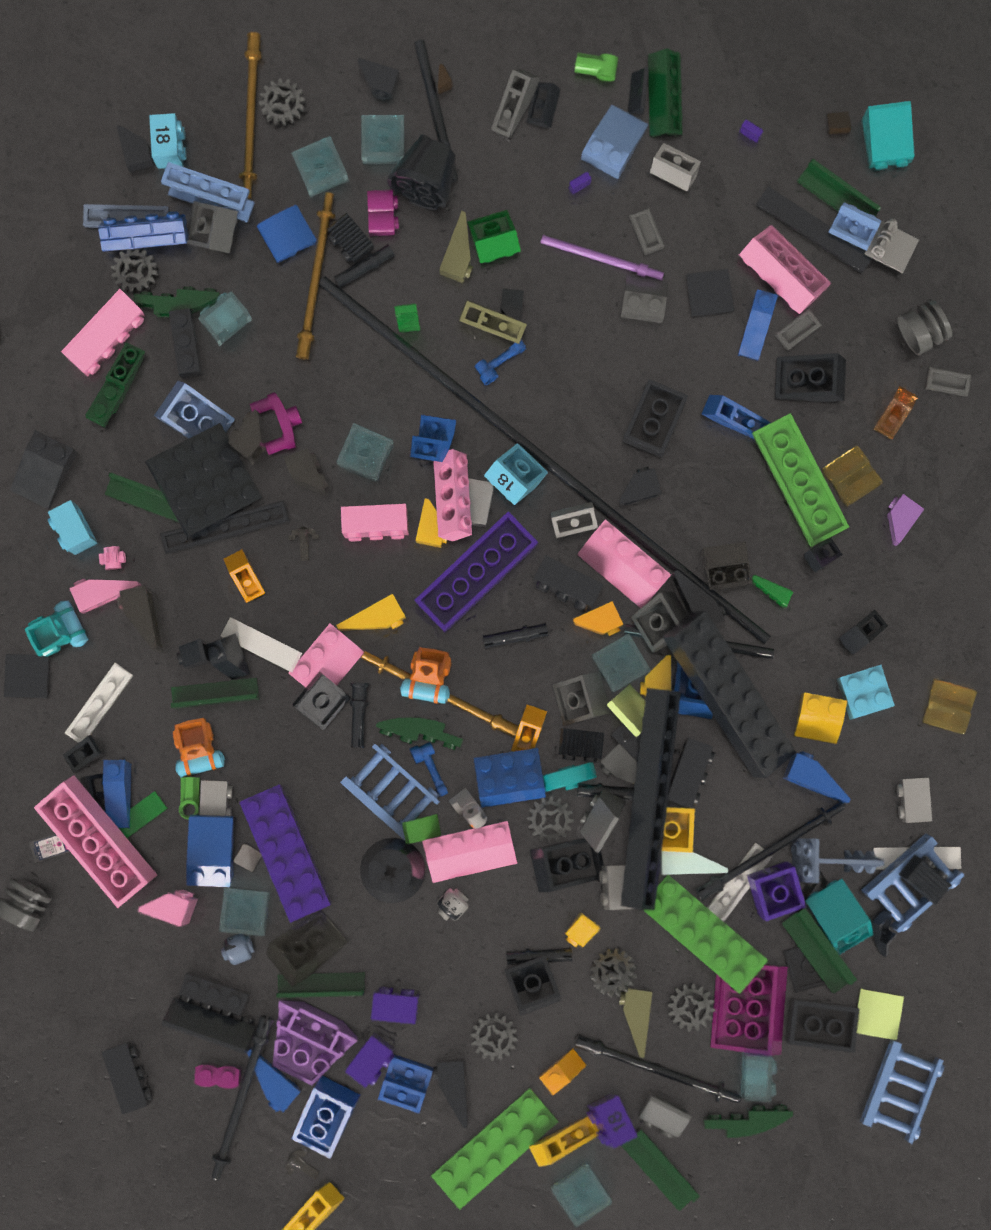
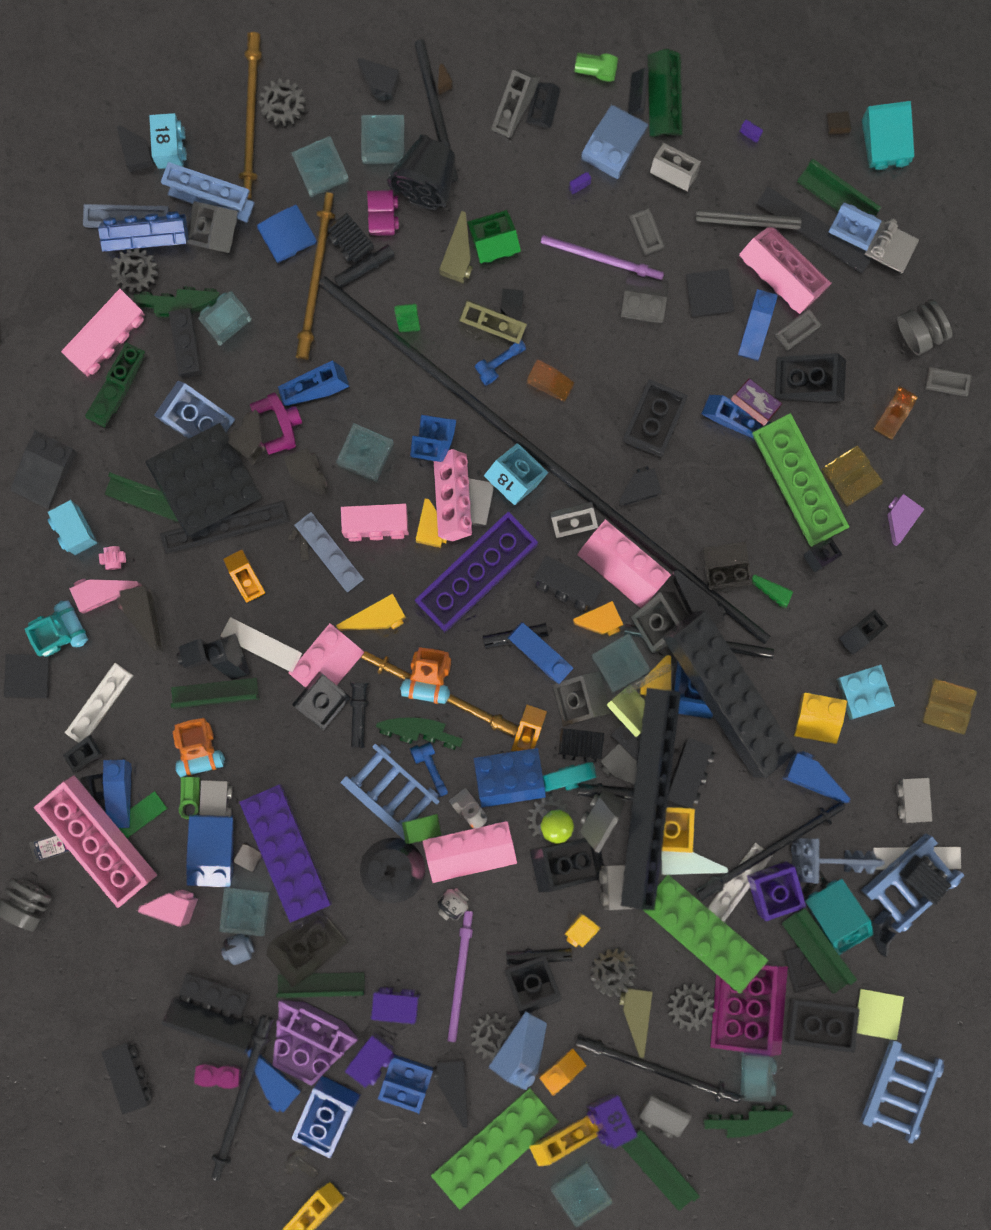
none -> blue slope [278,360,349,406]
none -> sand blue plate [294,512,364,592]
none -> medium lavender bar [447,911,473,1042]
none -> medium blue slope [489,1012,547,1090]
none -> blue slope [507,622,573,684]
none -> clear orange slope [527,359,575,402]
none -> lime hair [541,810,574,844]
none -> clear piece [621,663,677,694]
none -> dark grey axle [696,209,801,229]
none -> tile [731,378,782,426]

